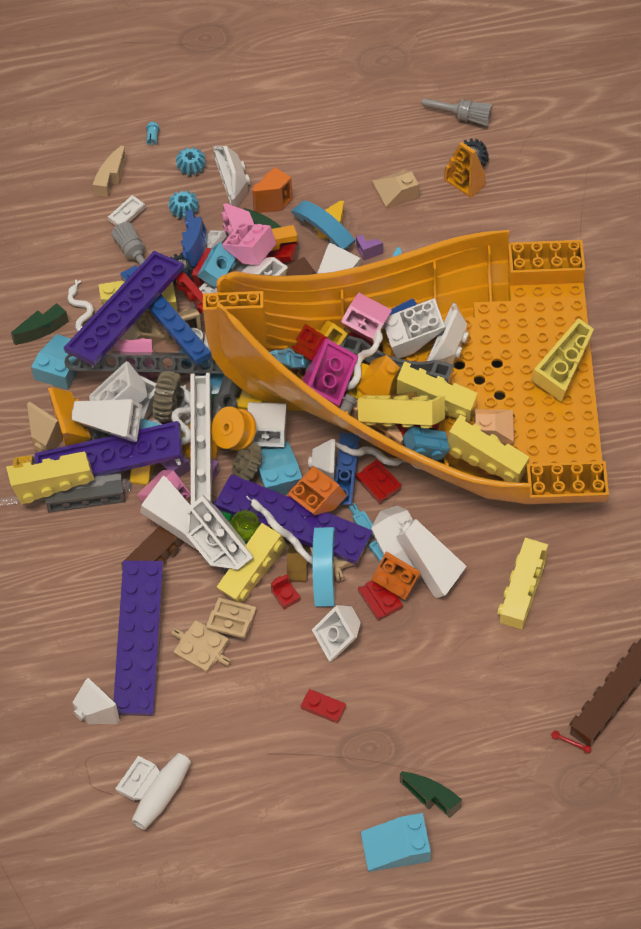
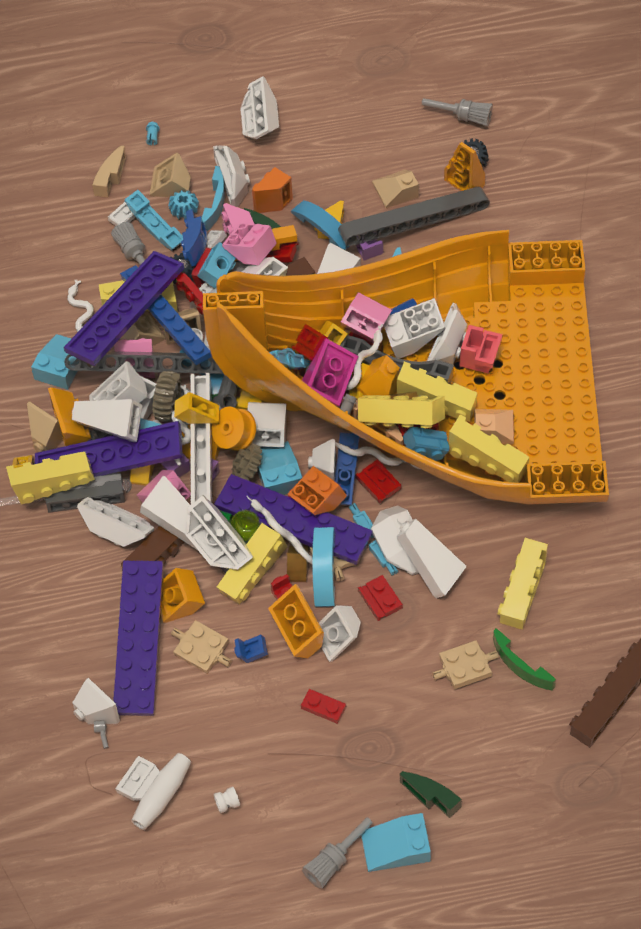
dark green slope [11,303,69,345] -> none
medium azure gear [176,147,206,177] -> none
tan slope [206,597,256,639] -> none
orange slope [371,551,421,600] -> none
light yellow wedge [531,318,594,402] -> none
red hinge [551,730,591,753] -> none
none -> white wedge [77,497,154,547]
none -> light grey hand [94,721,109,749]
none -> medium azure slope [124,190,183,250]
none -> tan slope [149,153,191,197]
none -> light orange slope [160,568,205,623]
none -> yellow slope [174,392,219,424]
none -> medium azure slope [202,166,225,231]
none -> white wheel [213,787,240,813]
none -> blue bracket [234,635,268,663]
none -> white wedge [241,76,279,139]
none -> light orange slope [268,584,324,658]
none -> light grey piece [302,817,373,888]
none -> dark grey beam [338,187,490,246]
none -> tan plate [432,640,499,689]
none -> coral plate [460,325,503,373]
none -> green slope [493,628,556,691]

